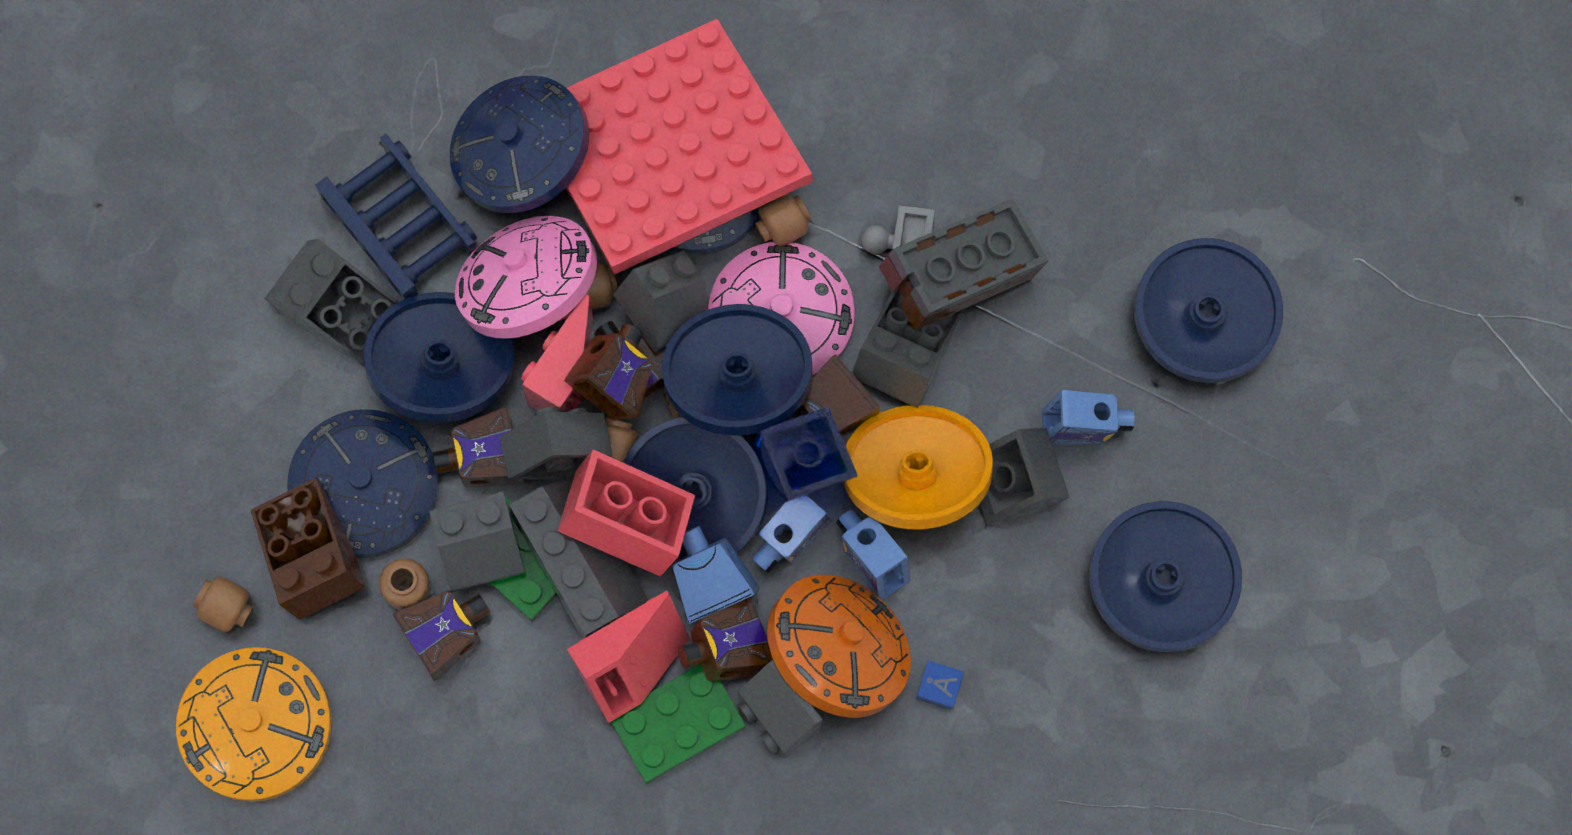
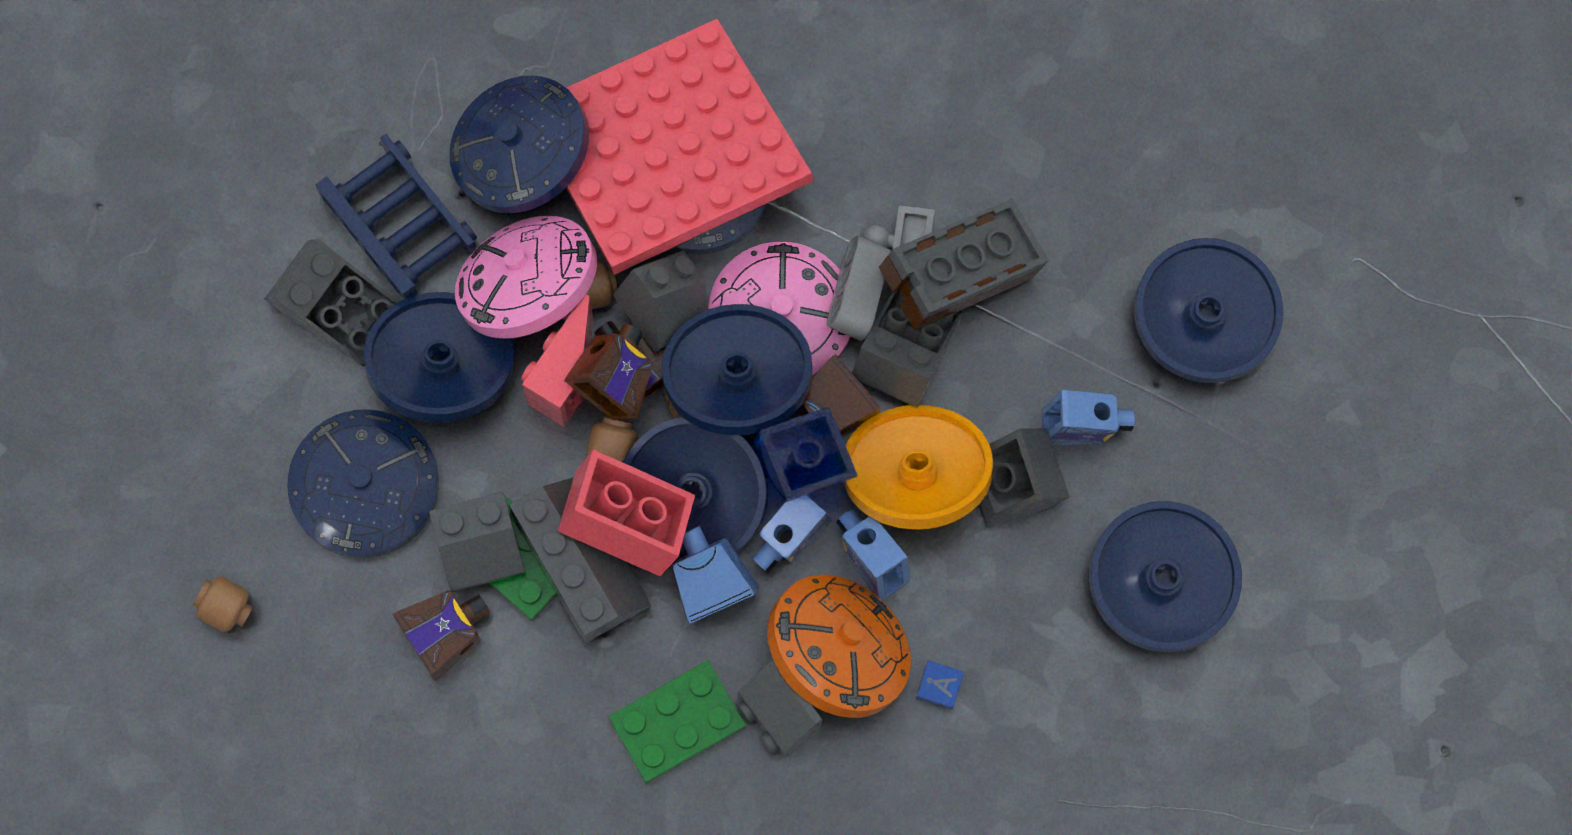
light orange dish [176,647,332,802] -> none
reddish brown slope [251,477,366,620] -> none
medium nougat head [379,558,431,611] -> none
torso [433,407,524,487] -> none
dark grey brick [500,407,613,480] -> none
coral slope [567,590,690,723] -> none
reddish brown torso [678,597,773,682] -> none
medium nougat head [755,194,812,247] -> none
none -> light grey beam [827,235,891,341]

